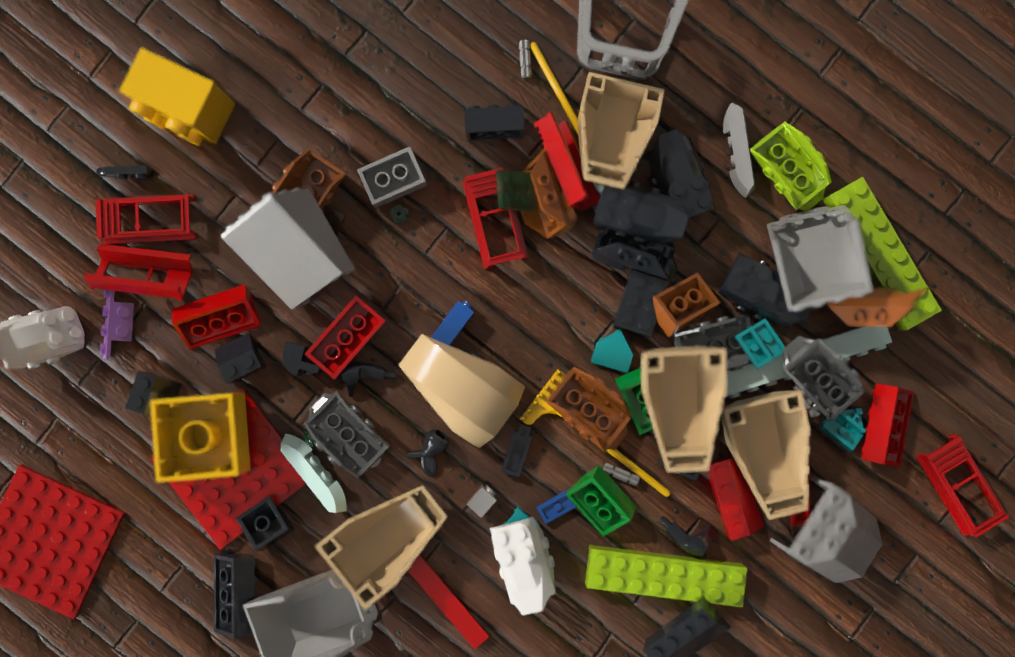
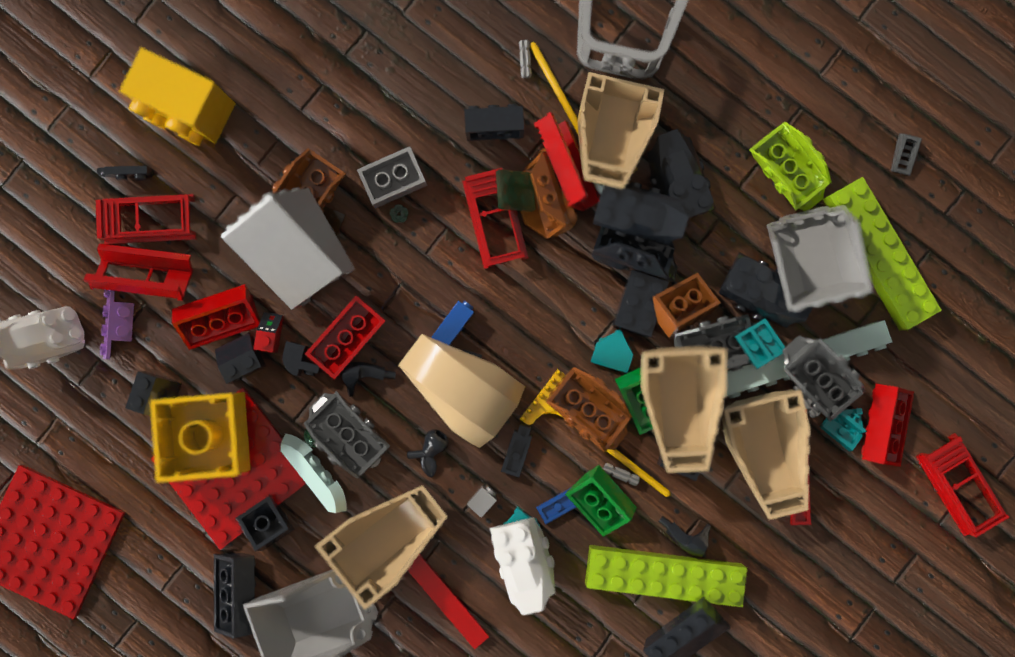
red slope [707,455,764,541] -> none
light grey brick [723,103,756,198] -> none
light grey windscreen [770,476,883,583] -> none
dark orange slope [828,283,929,327] -> none
none -> slope [253,312,284,353]
none -> dark grey slope [891,133,922,176]

